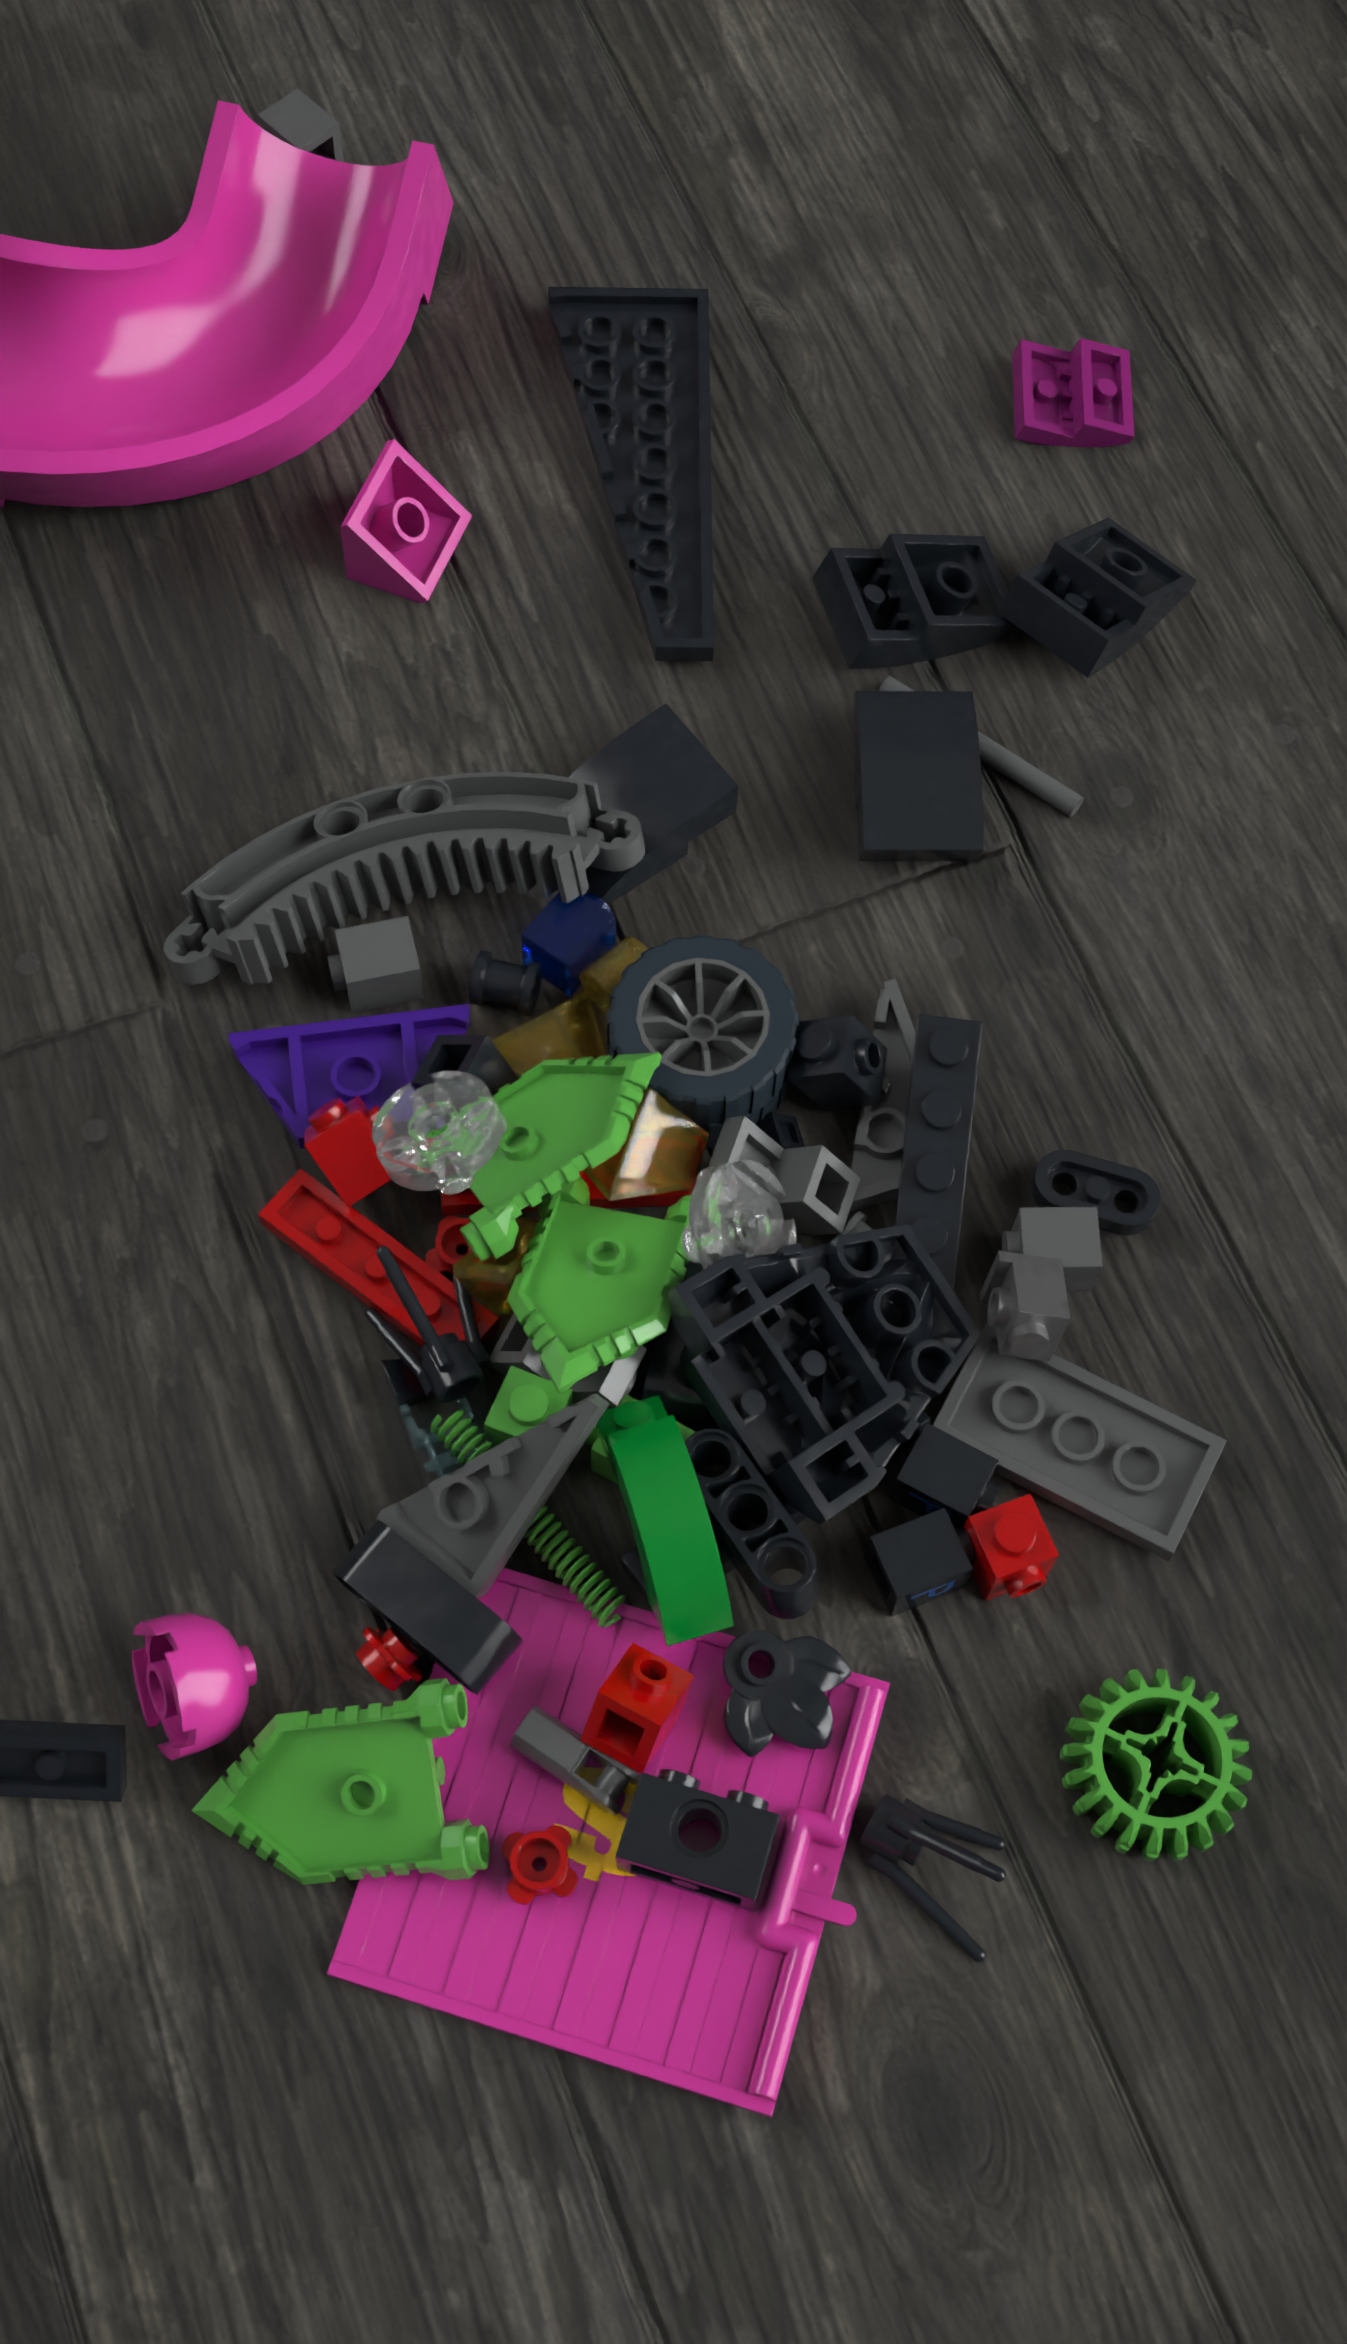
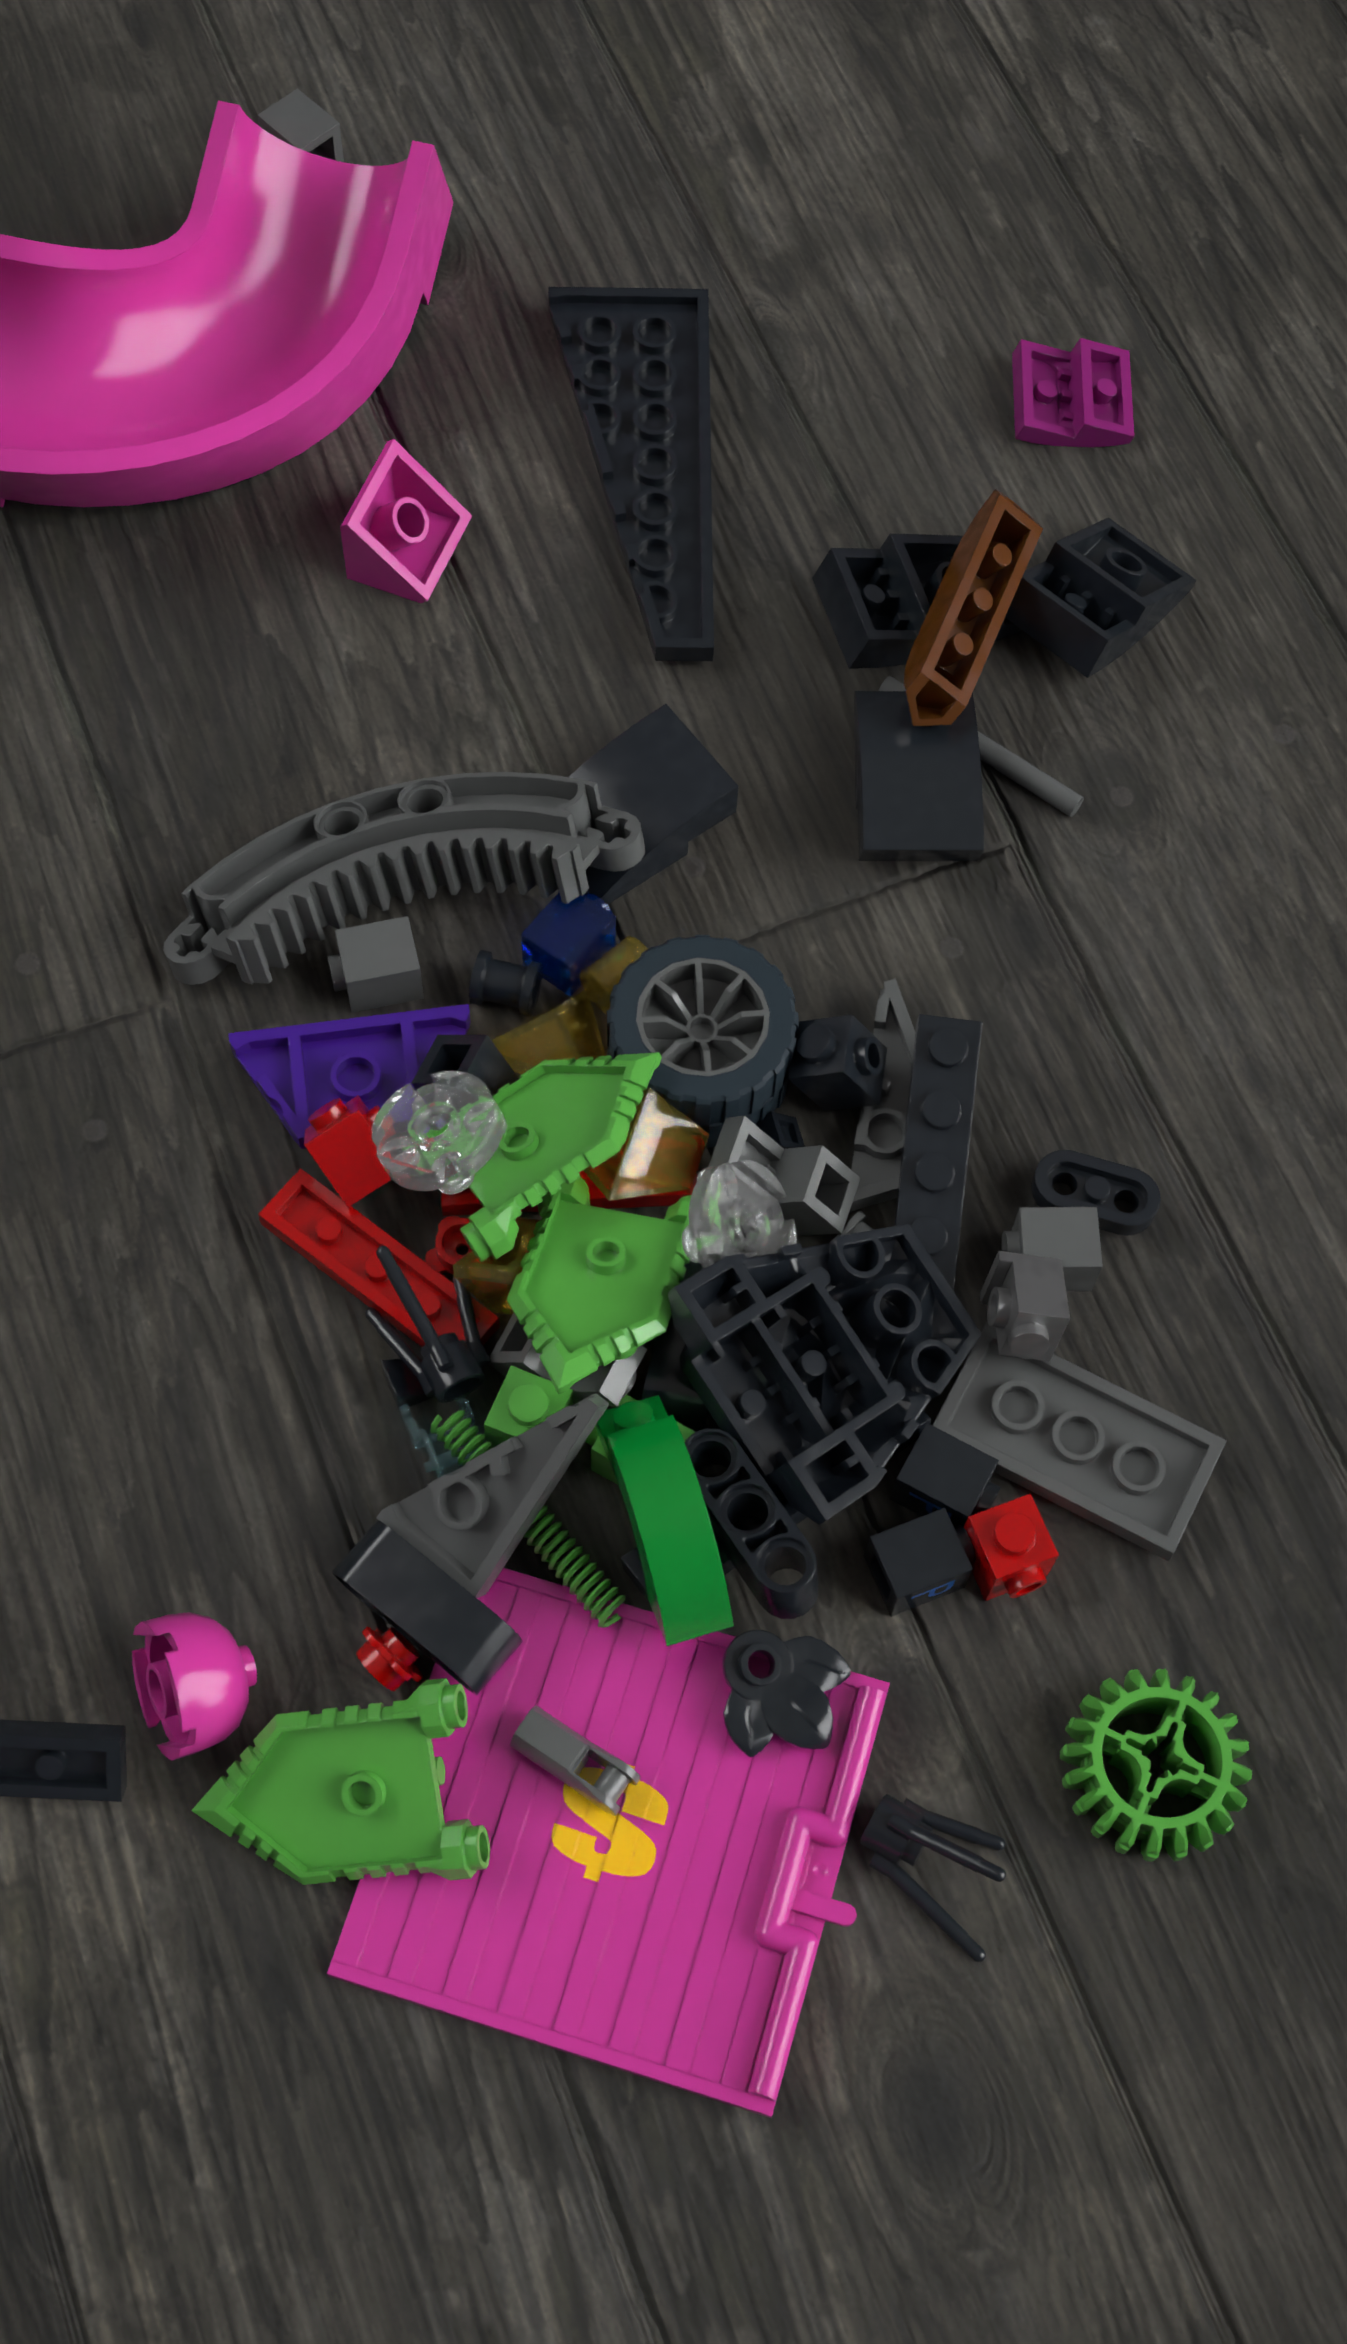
red plate [501,1825,578,1905] -> none
red brick [580,1643,695,1774] -> none
black brick [615,1769,780,1912] -> none
none -> reddish brown brick [904,489,1043,726]

